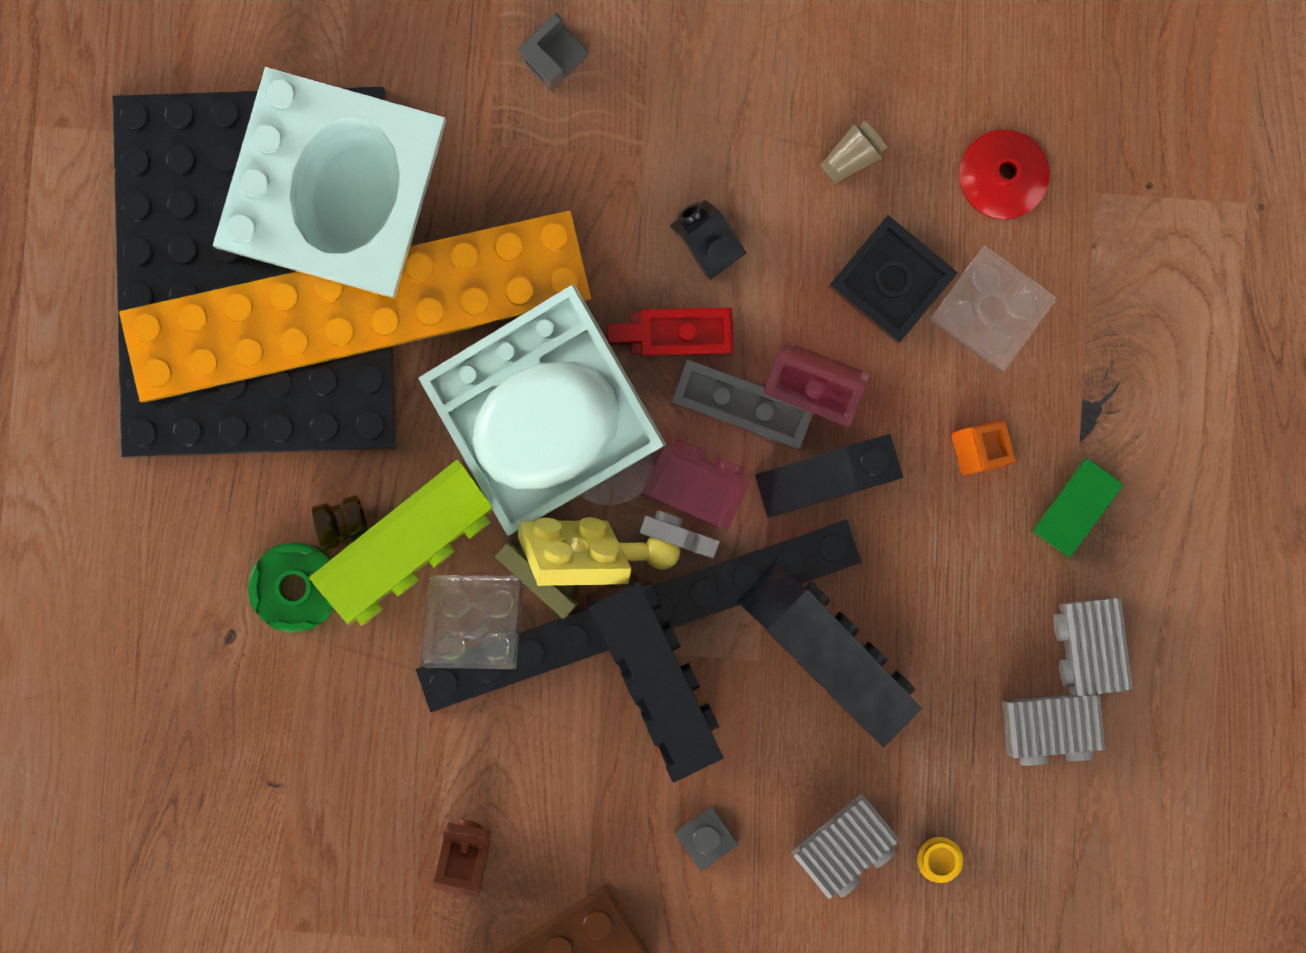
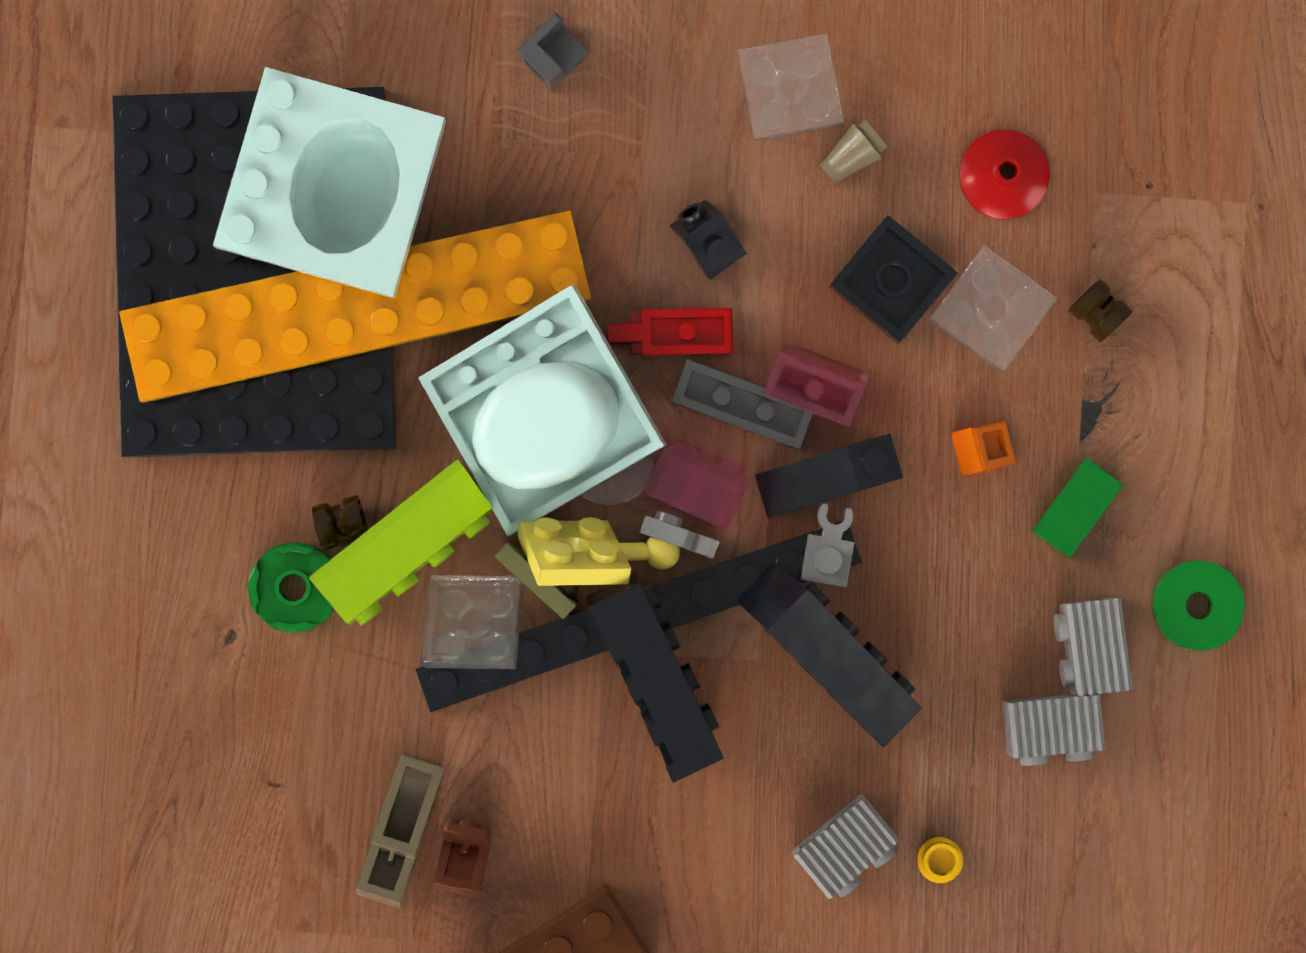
dark grey plate [674,806,738,871] -> none
none -> dark tan slope [356,755,444,909]
none -> clear plate [737,33,844,142]
none -> light grey plate [800,504,855,588]
none -> dark brown wheel [1068,279,1133,343]
none -> green tile [1150,560,1245,651]

